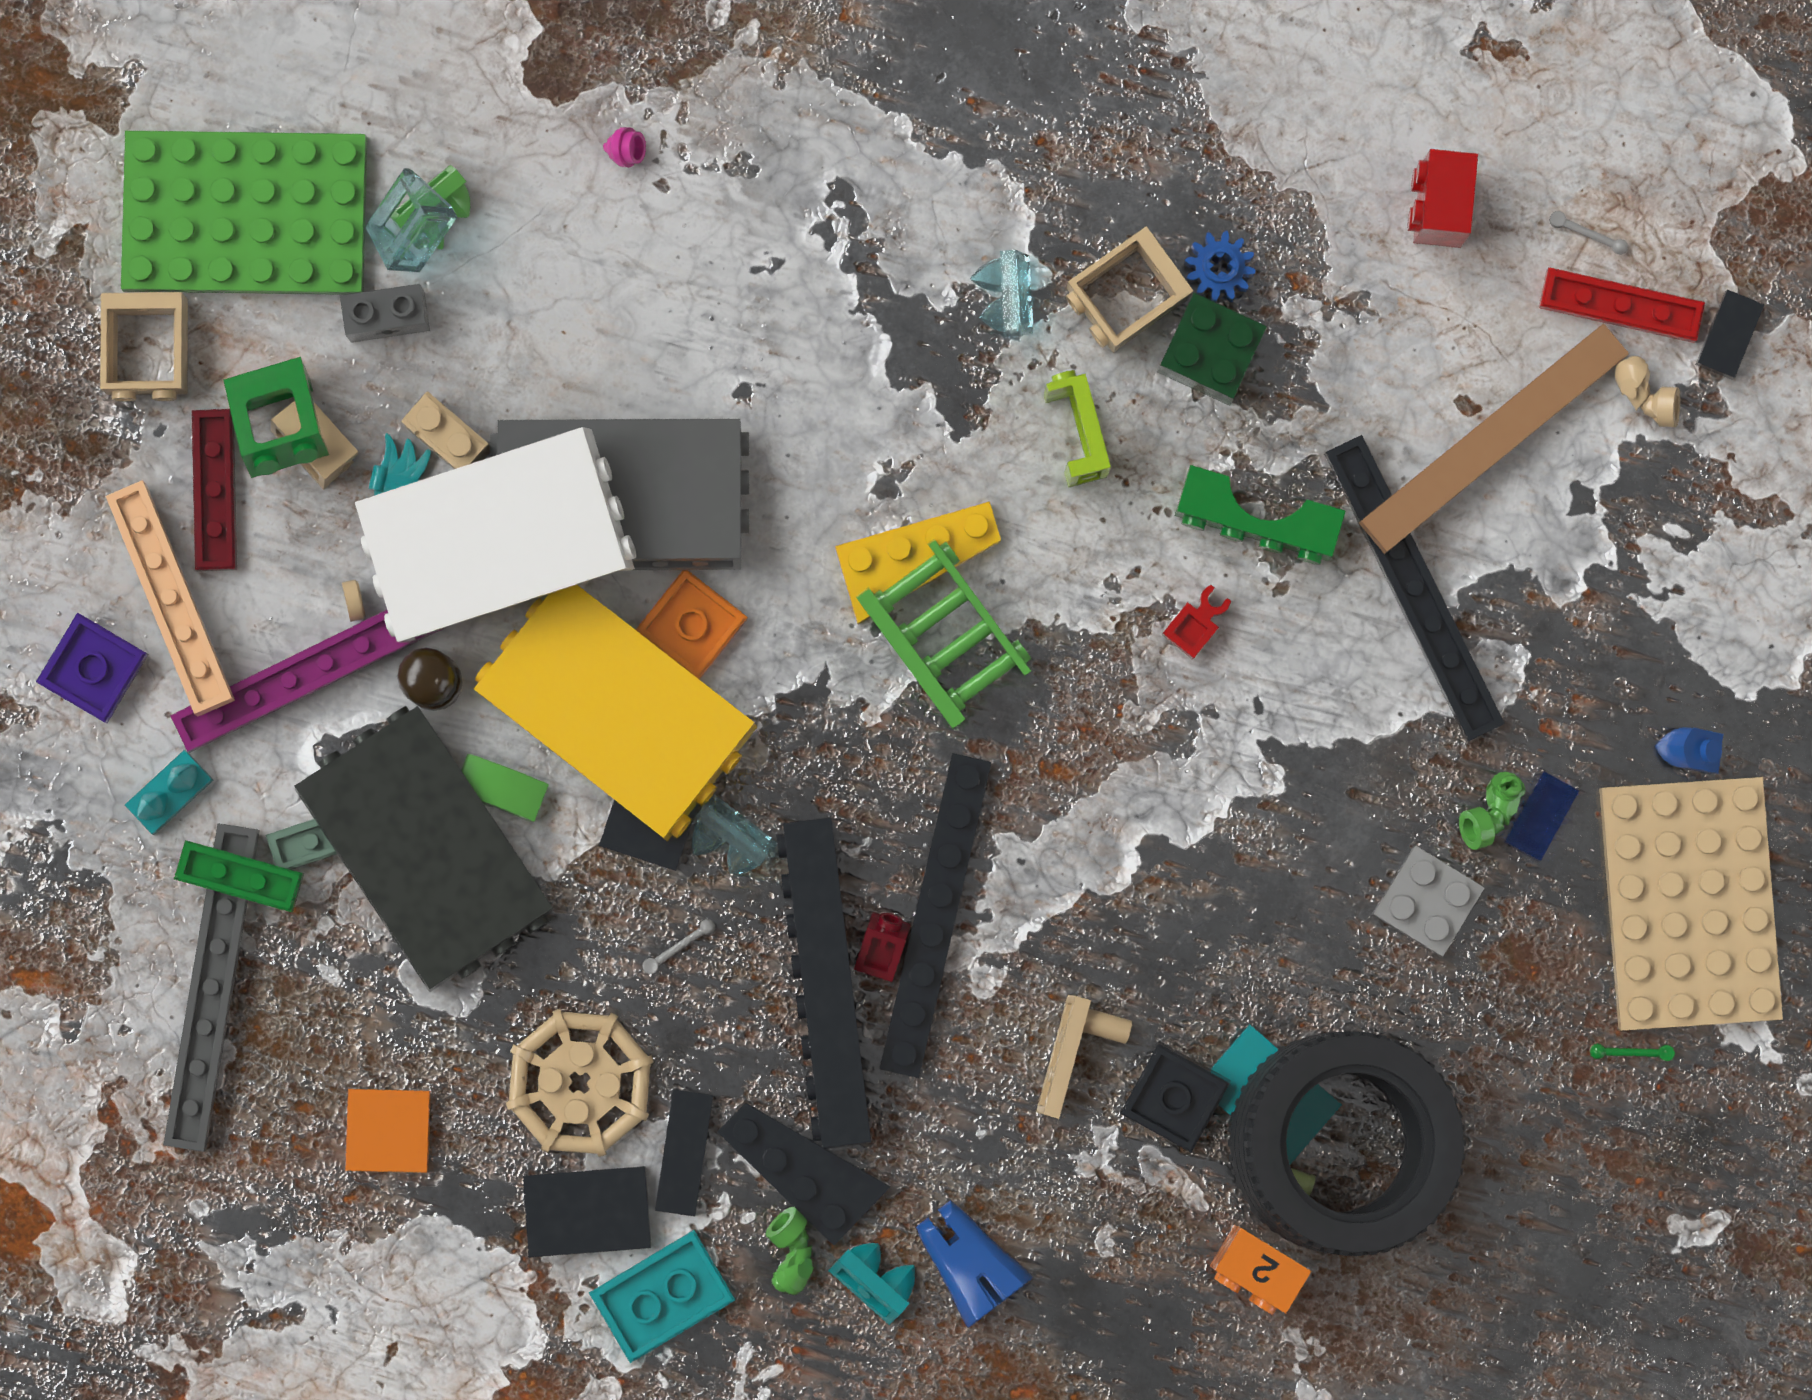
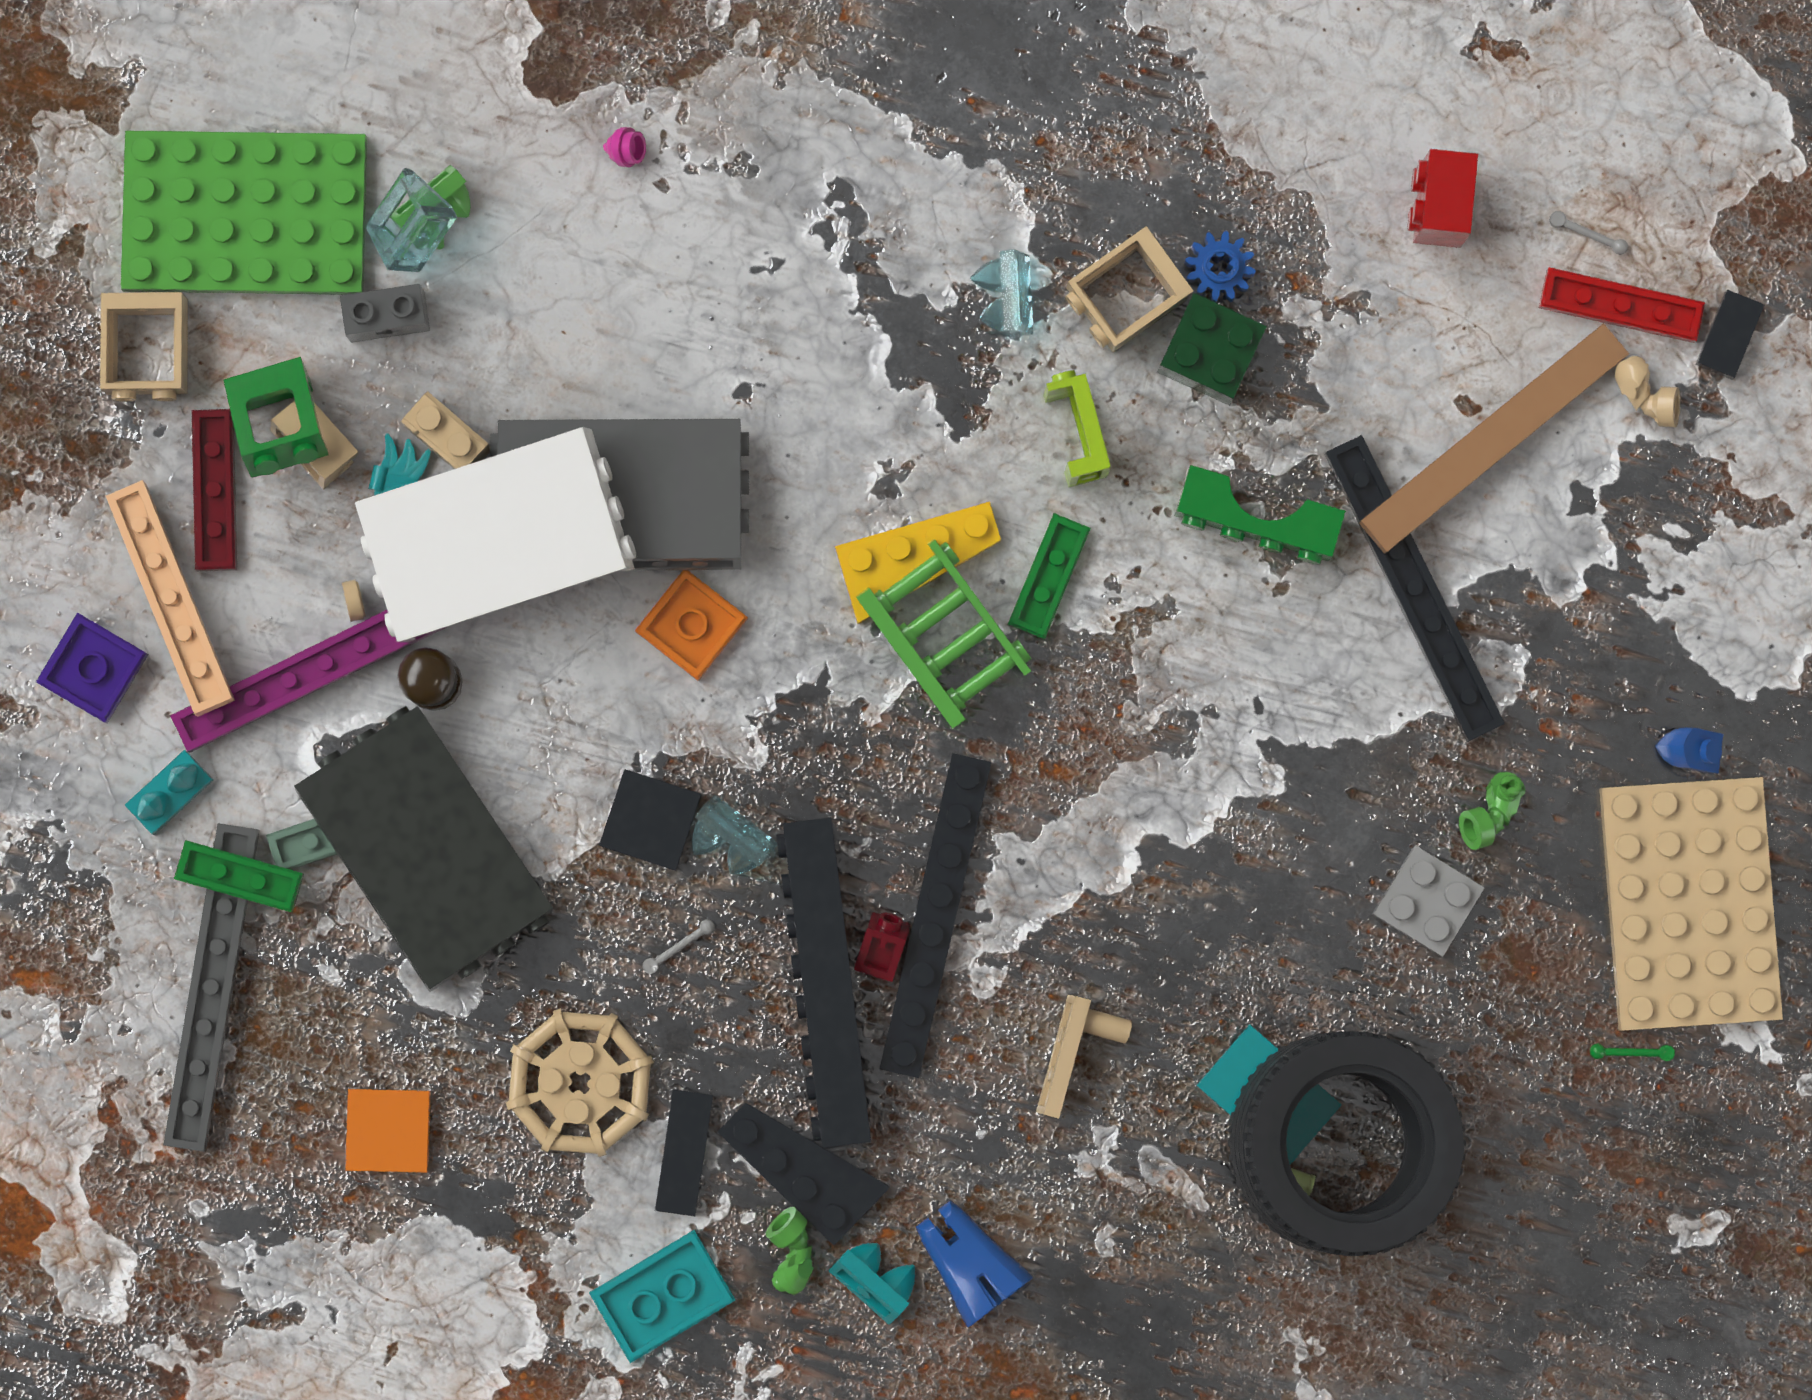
bright green slope [461,754,549,822] -> none
yellow panel [473,585,757,841] -> none
black tile [523,1166,651,1258] -> none
black tile [1120,1041,1231,1153] -> none
red plate [1162,585,1231,660] -> none
orange brick [1210,1224,1312,1315] -> none
clear blue tile [1503,771,1579,862] -> none
none -> green tile [1007,513,1091,640]

